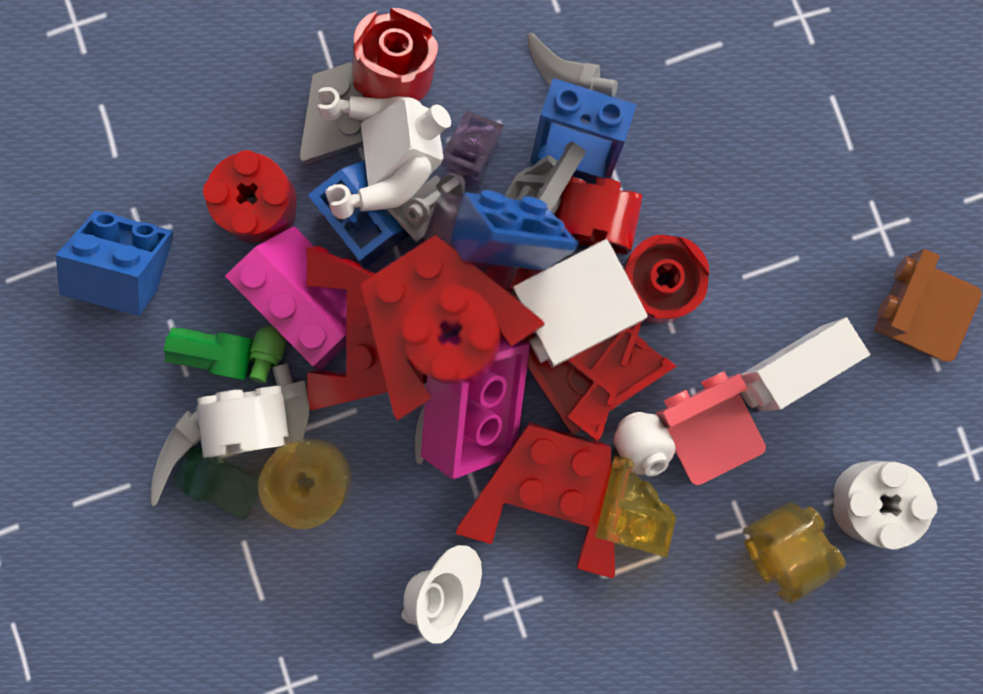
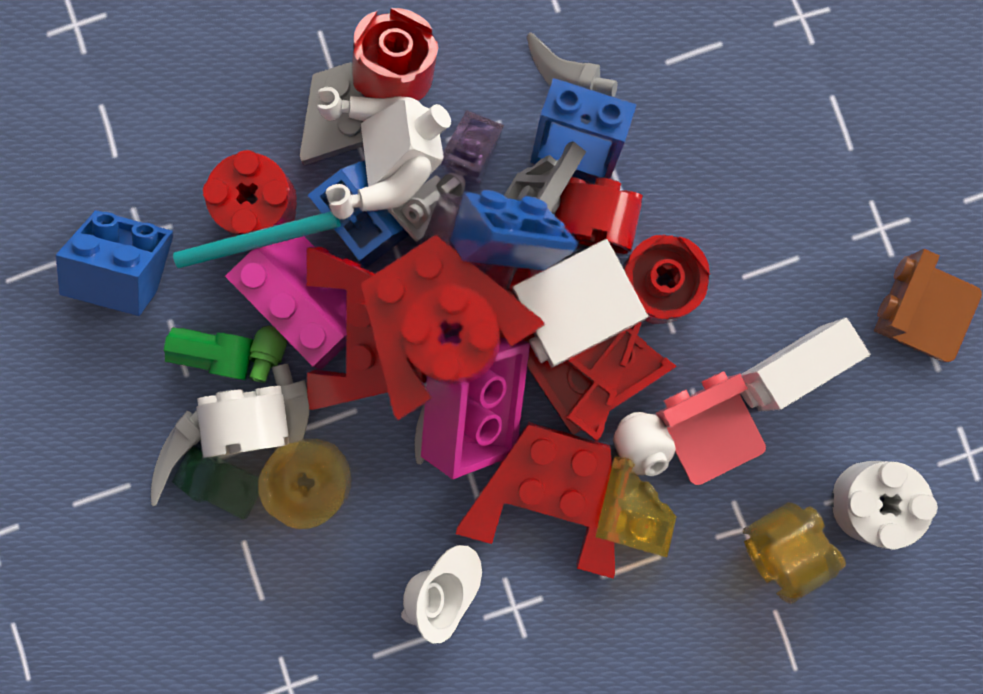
none -> teal bar [173,211,341,268]

